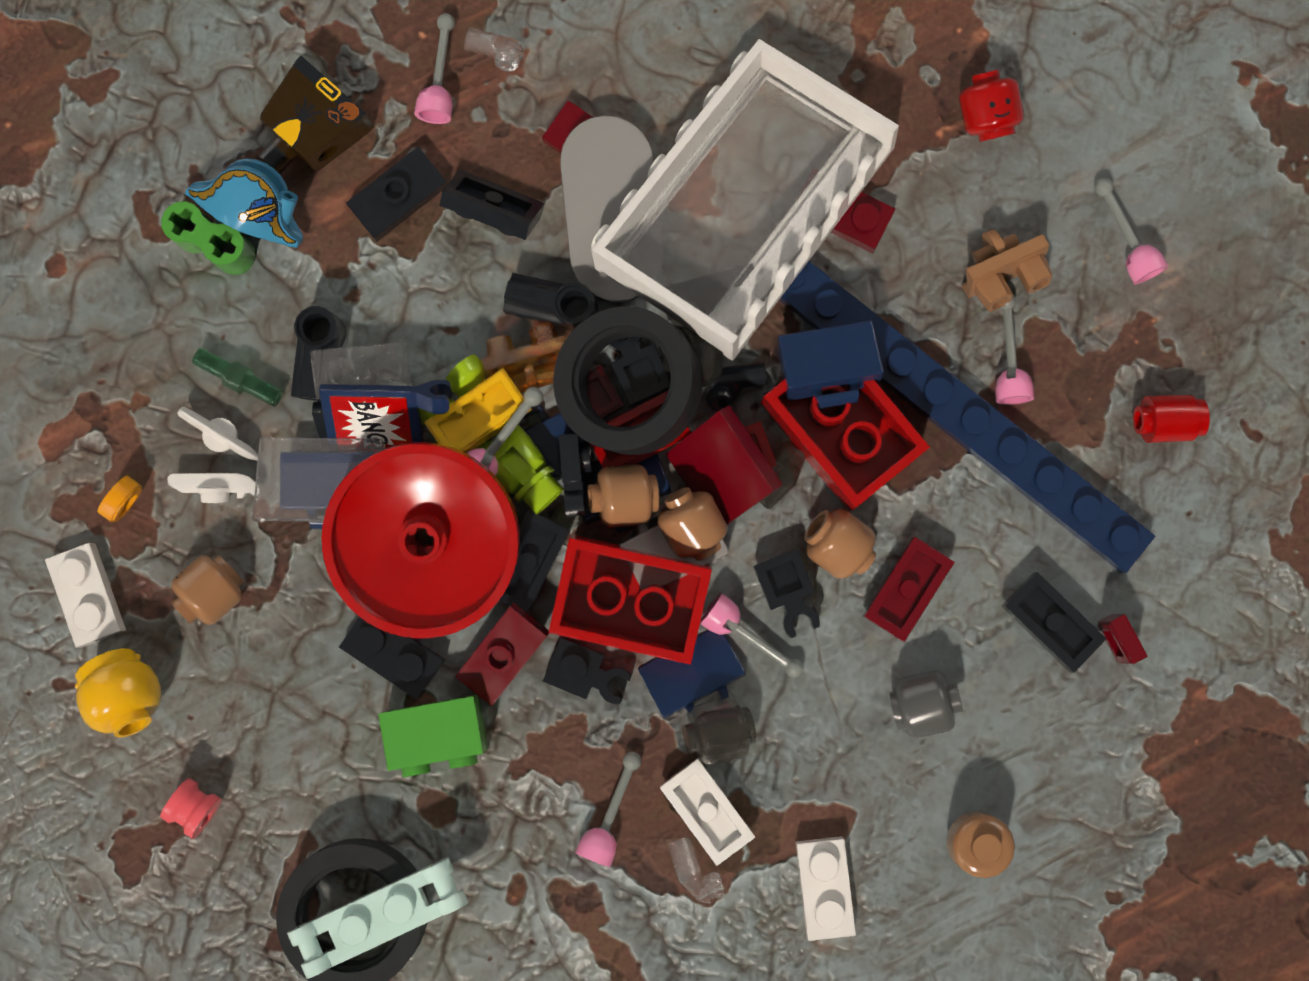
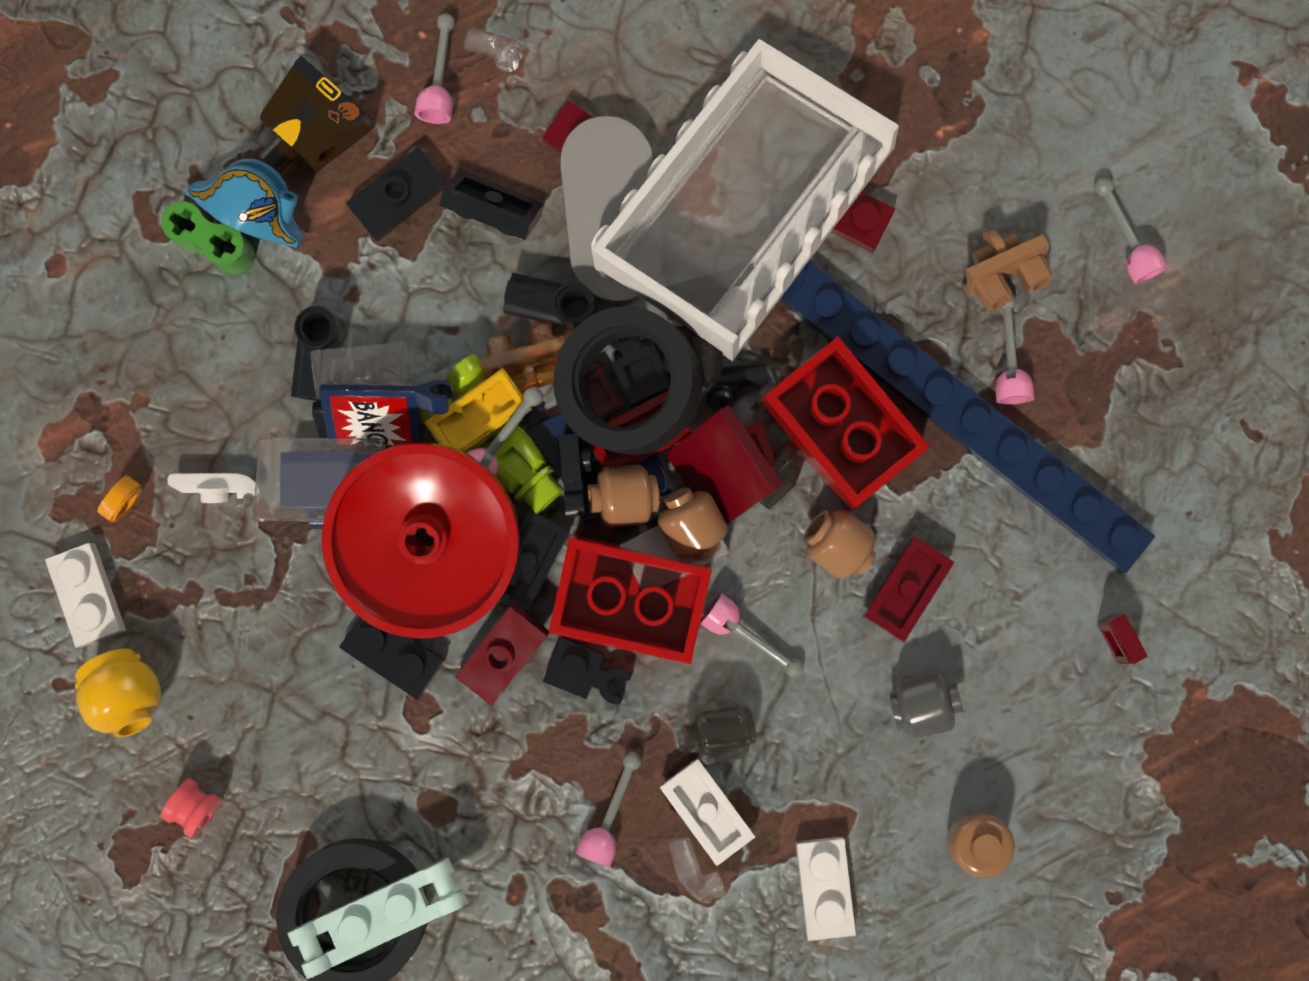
medium nougat head [171,555,244,625] -> none
white piece [177,407,260,461] -> none
clear green bar [192,348,283,407] -> none
bright green brick [378,695,488,777] -> none
dark blue piece [638,630,746,723] -> none
black plate [753,549,820,638] -> none
dark blue piece [777,320,884,409] -> none
red head [959,70,1025,142] -> none
black plate [1001,572,1107,673] -> none
red brick [1133,394,1210,443] -> none

